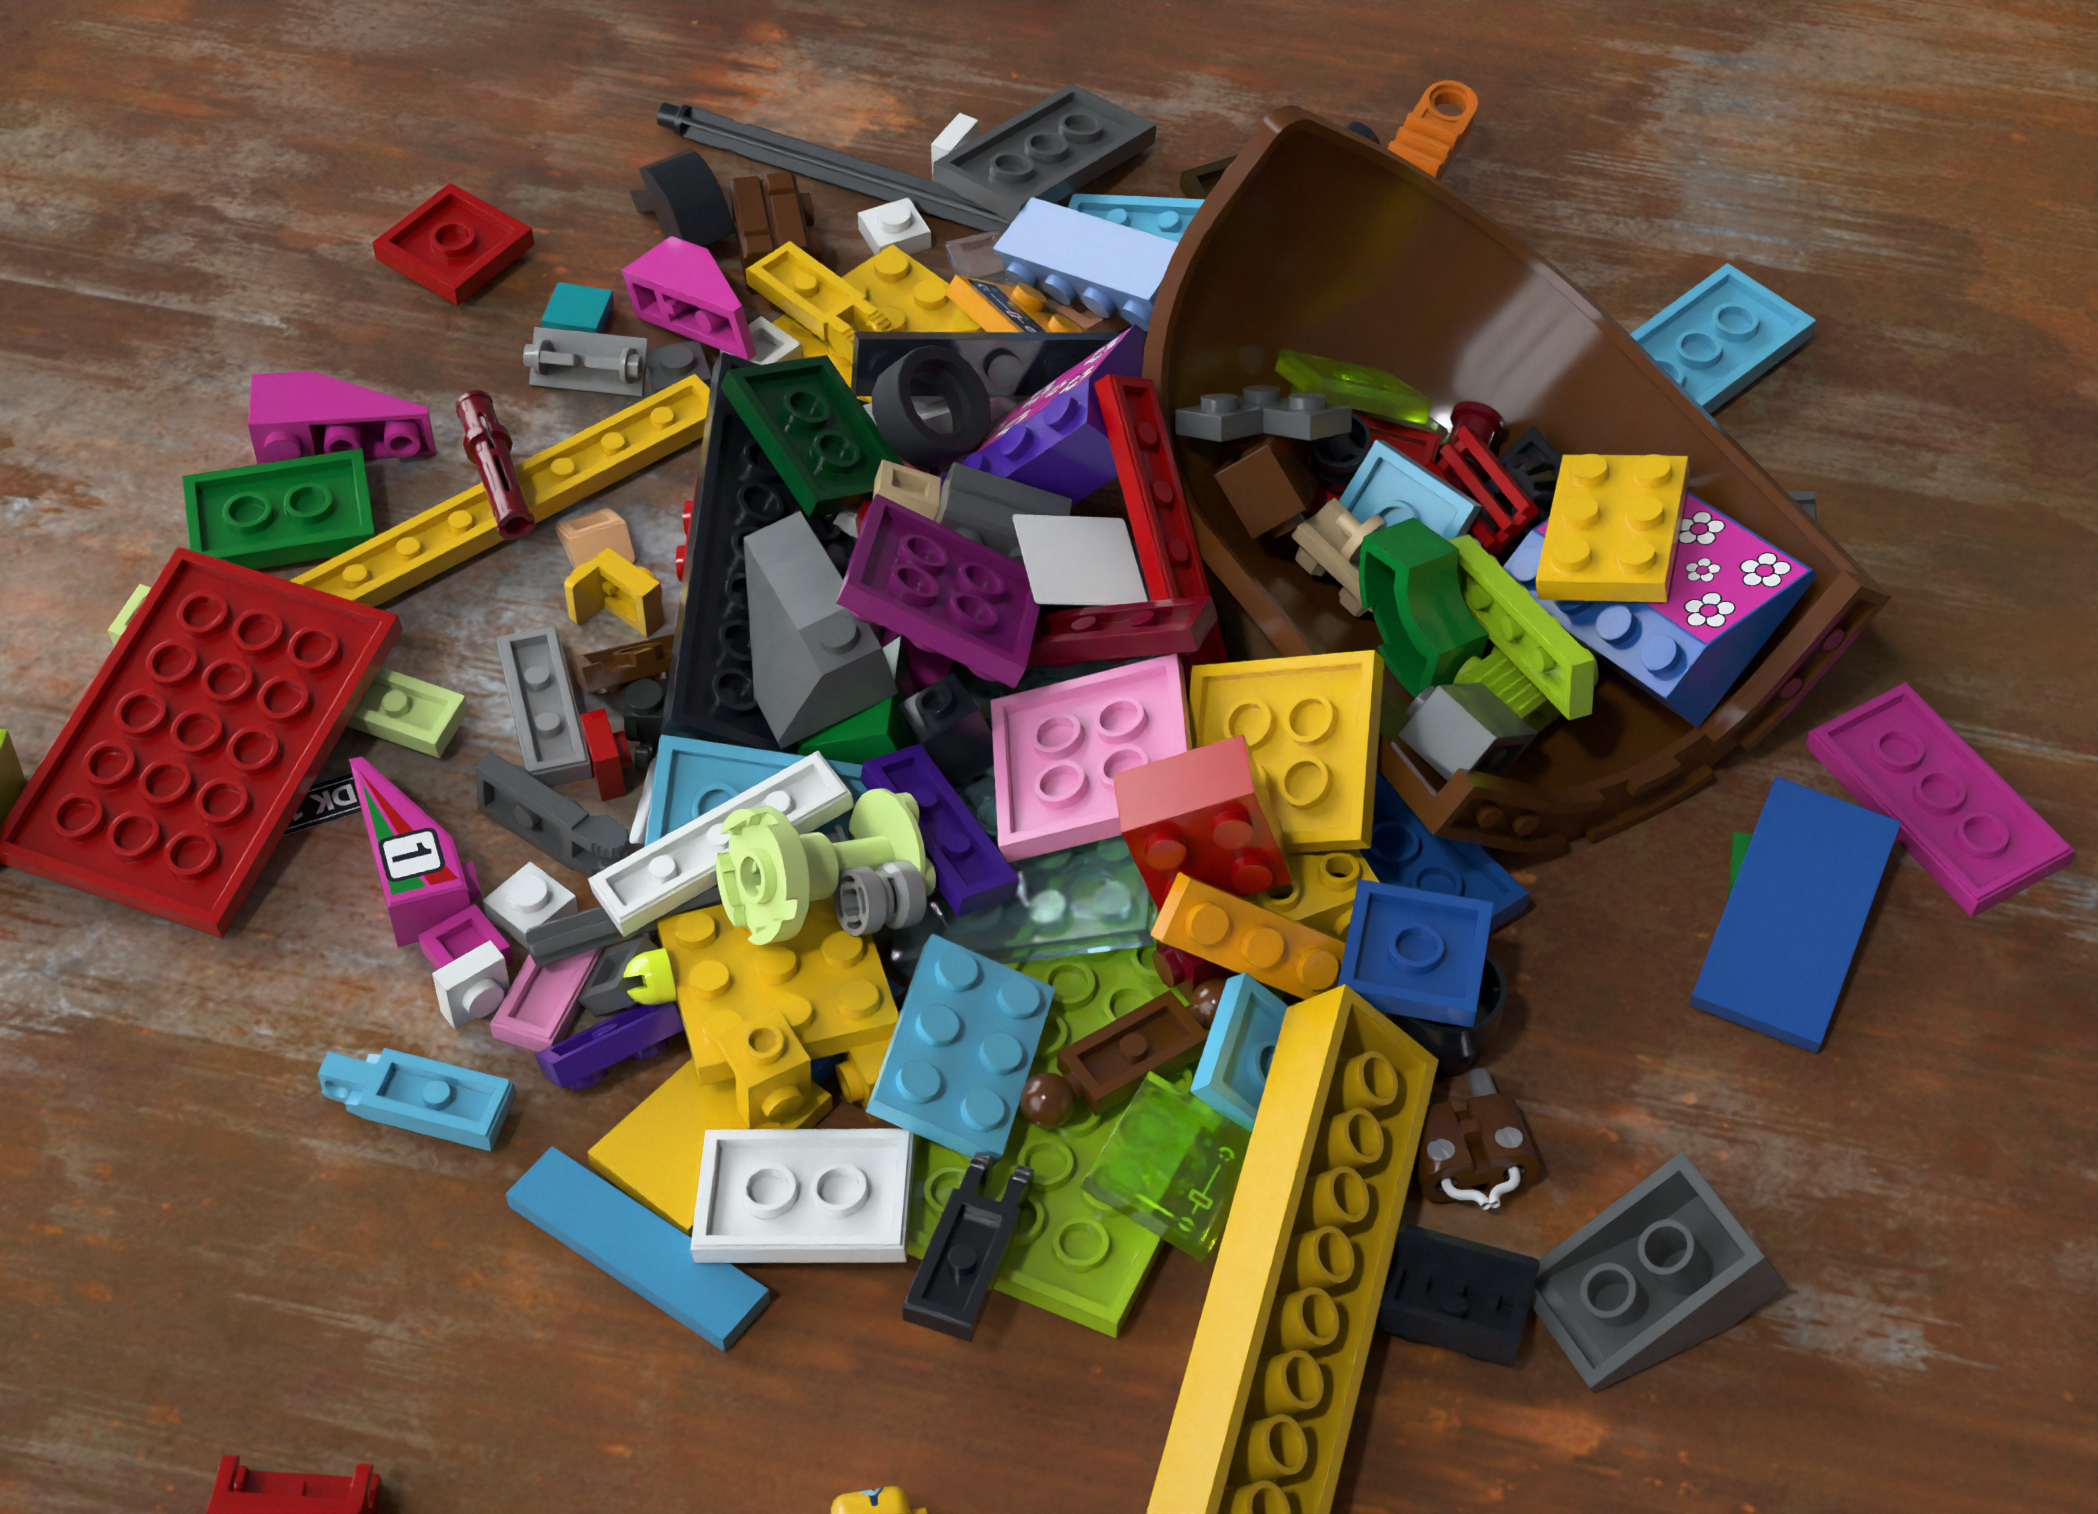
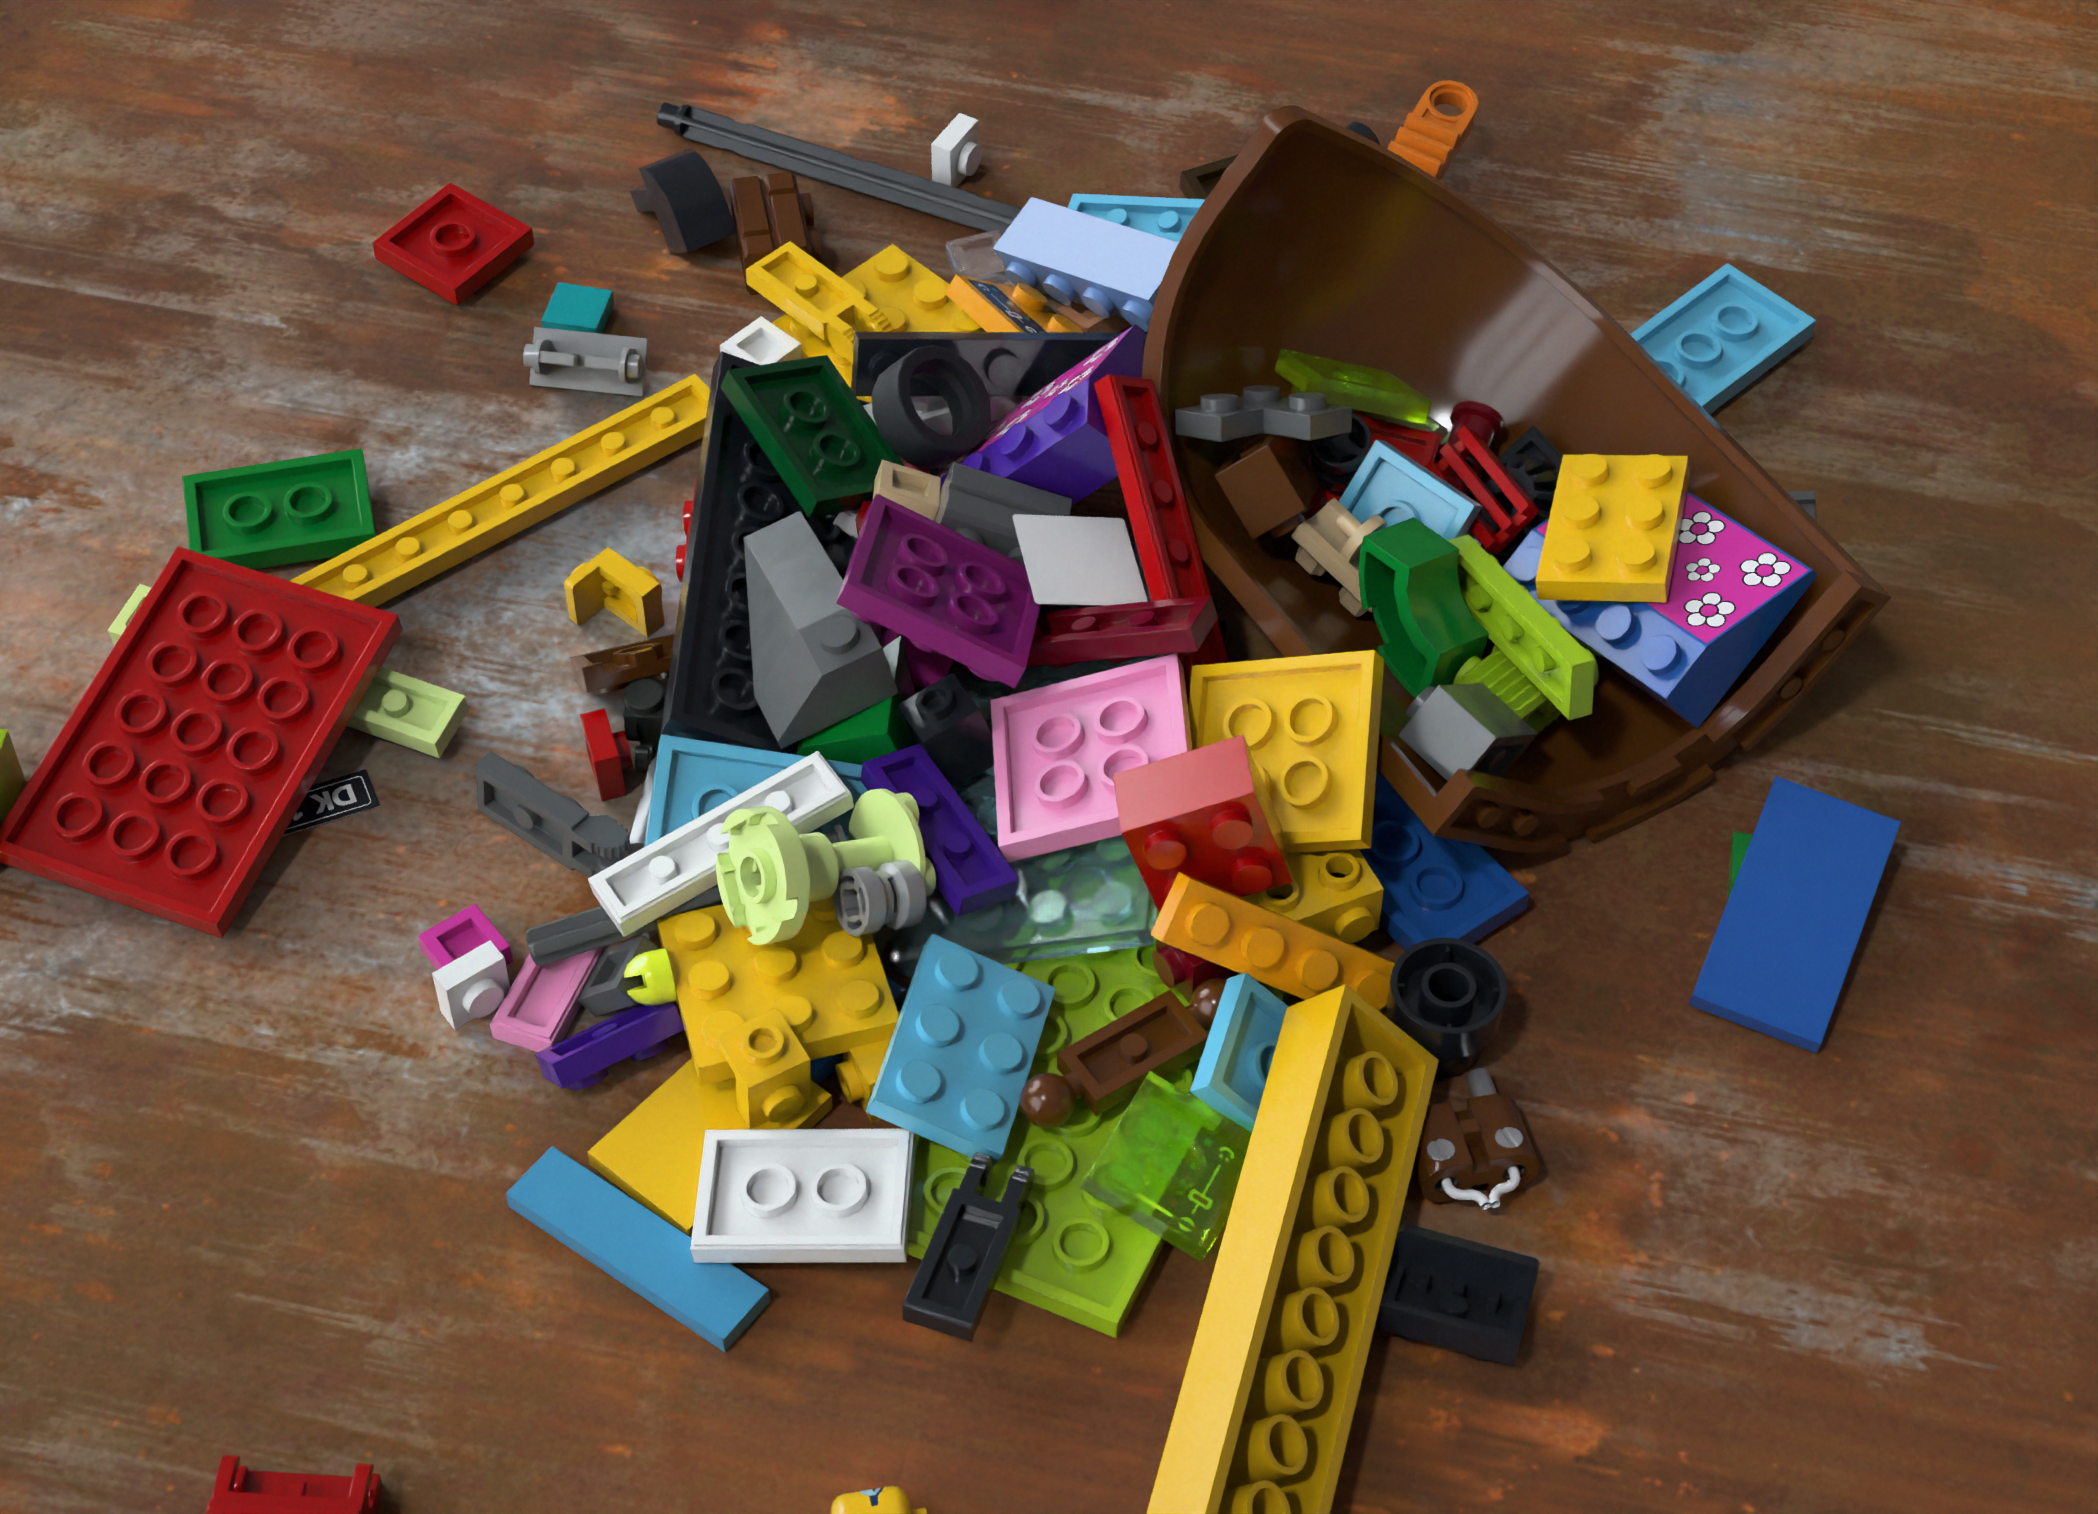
dark pink slope [248,371,436,464] -> none
medium azure hinge [318,1048,516,1152] -> none
dark pink slope [349,757,482,947] -> none
dark red pin [455,390,536,540] -> none
white plate [482,862,578,950] -> none
light grey tile [496,625,593,787] -> none
light nougat slope [555,507,635,570] -> none
dark pink slope [621,236,757,360] -> none
dark grey plate [646,340,712,395] -> none
white plate [858,197,931,255] -> none
dark grey plate [932,84,1157,222] -> none
blue plate [1338,879,1494,1028] -> none
dark grey slope [1530,1151,1787,1393] -> none
dark pink tile [1805,682,2075,918] -> none

